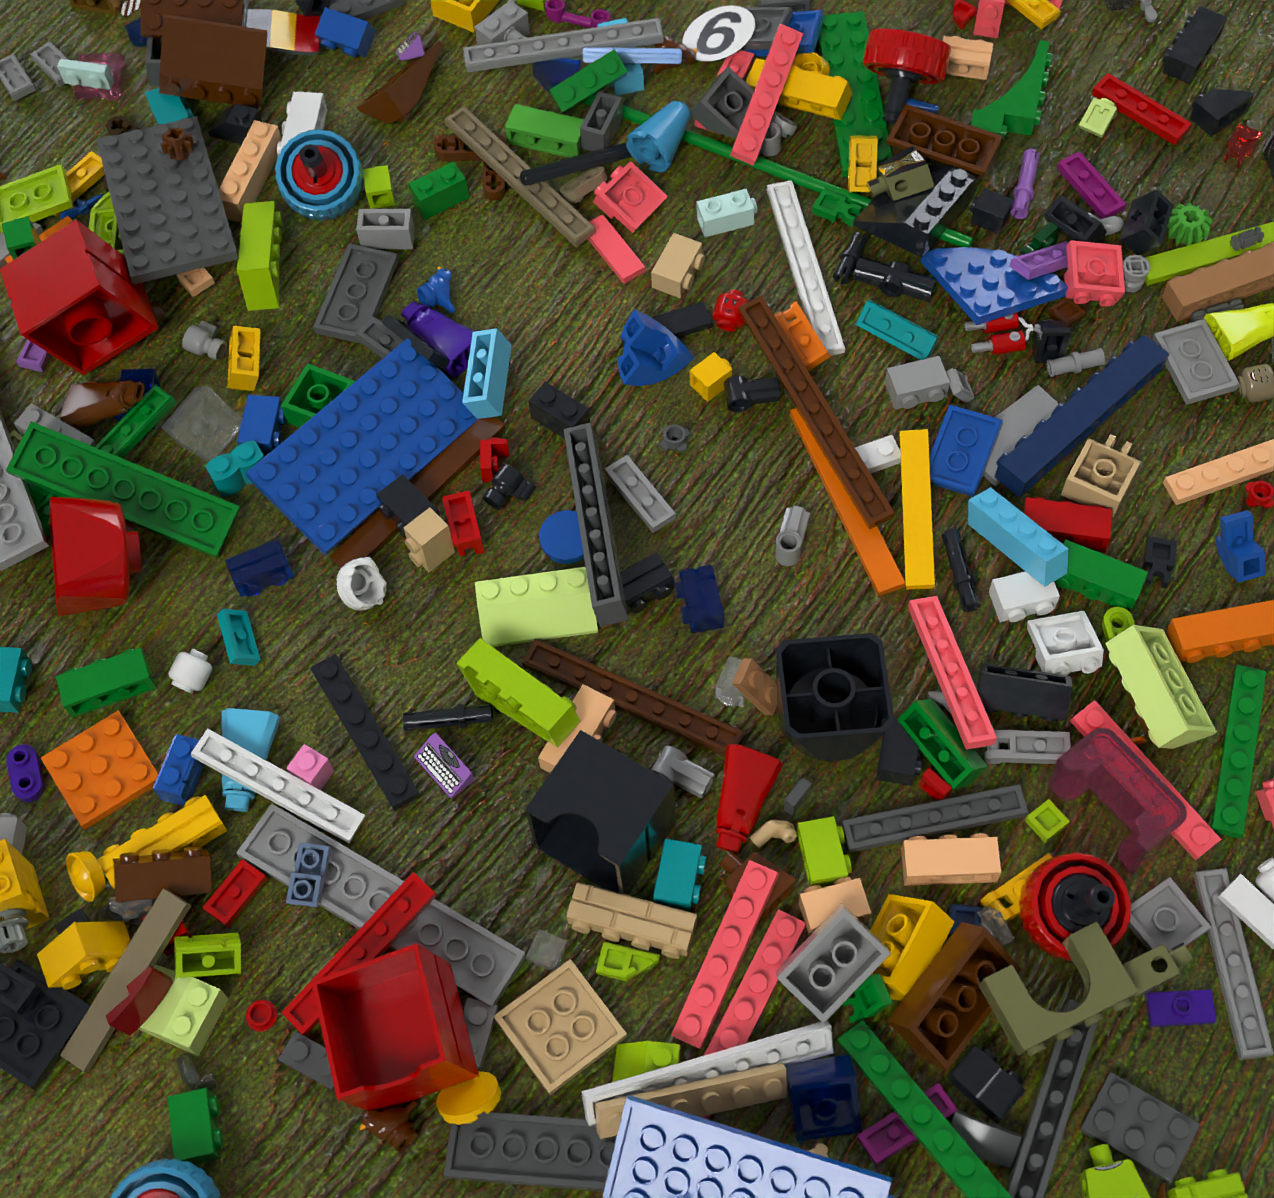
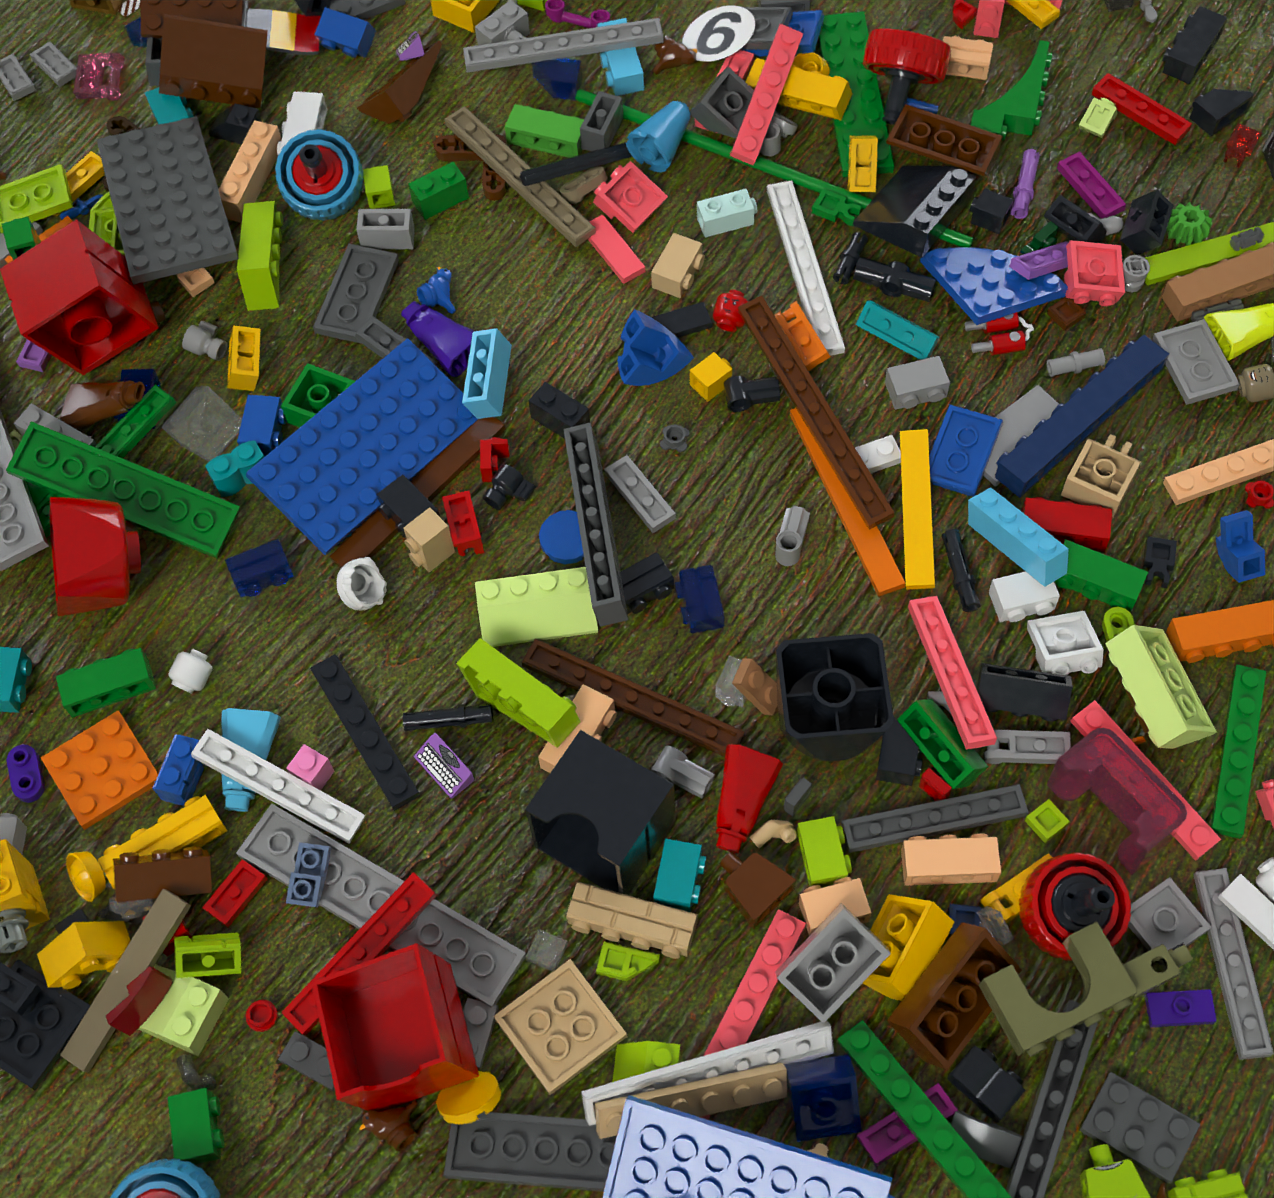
light aqua plate [57,59,114,90] -> none
reddish brown gear [161,128,194,161] -> none
teal plate [217,609,261,666] -> none
black tile [382,315,450,369] -> none
green brick [549,49,628,115] -> none
light blue axle [583,47,682,64] -> none
coral plate [671,860,779,1050] -> none
green plate [843,974,893,1023] -> none
olive torso [867,146,934,200] -> none
light grey tile [946,368,974,403] -> none
black slope [1032,319,1071,363] -> none

